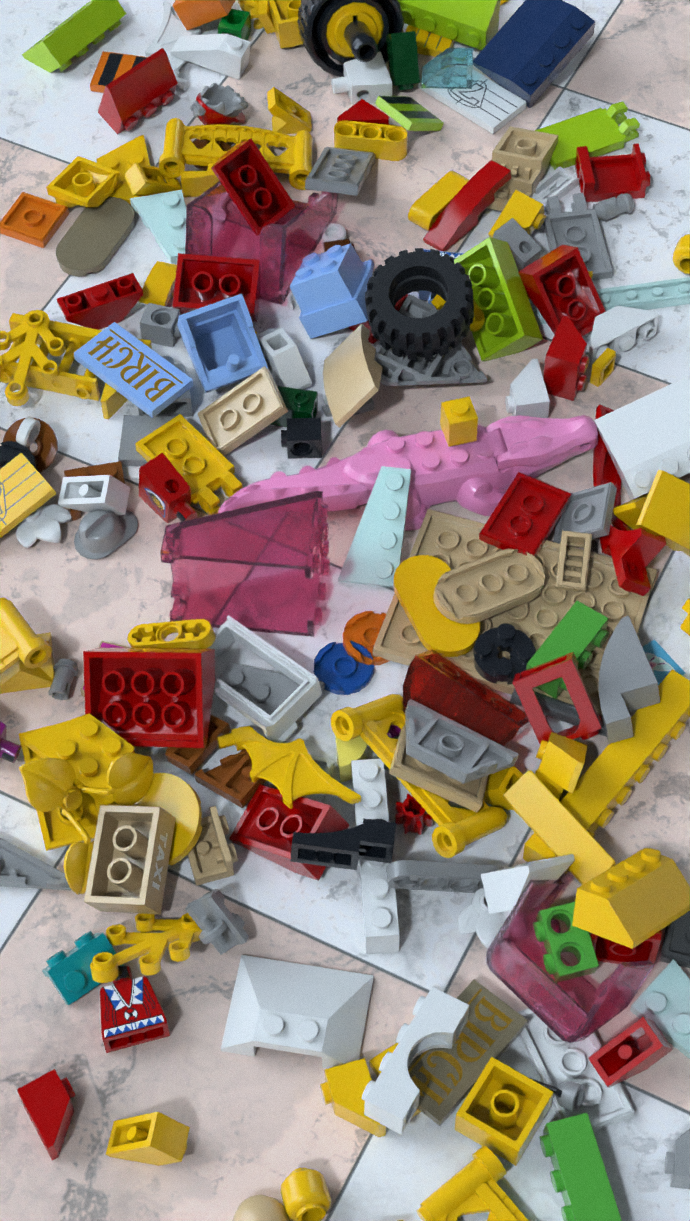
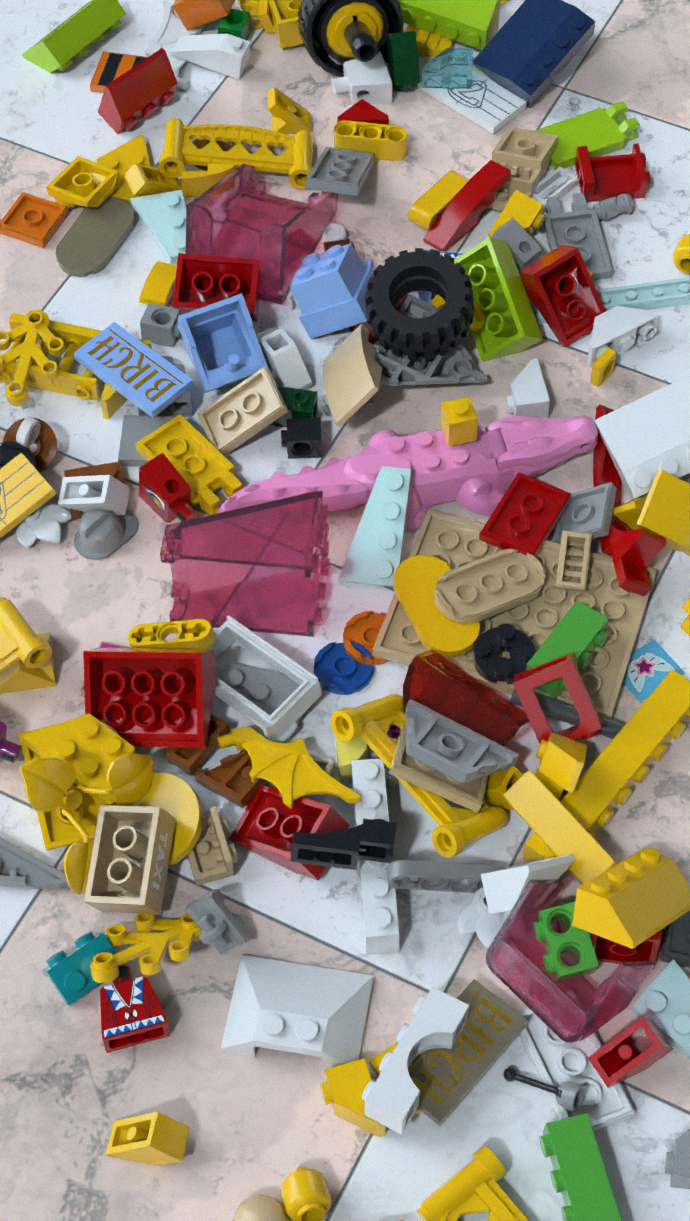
red slope [17,1069,76,1161] -> none
light grey pin [48,659,78,700] -> none
red slope [56,273,144,330] -> none
light grey hair [190,83,248,125] -> none
red slope [211,139,295,236] -> none
lime tile [375,96,444,131] -> none
red gear [395,794,433,835] -> none
yellow brick [454,1056,554,1166] -> none
red slope [543,315,590,401] -> none
light grey slope [598,616,660,744] -> none

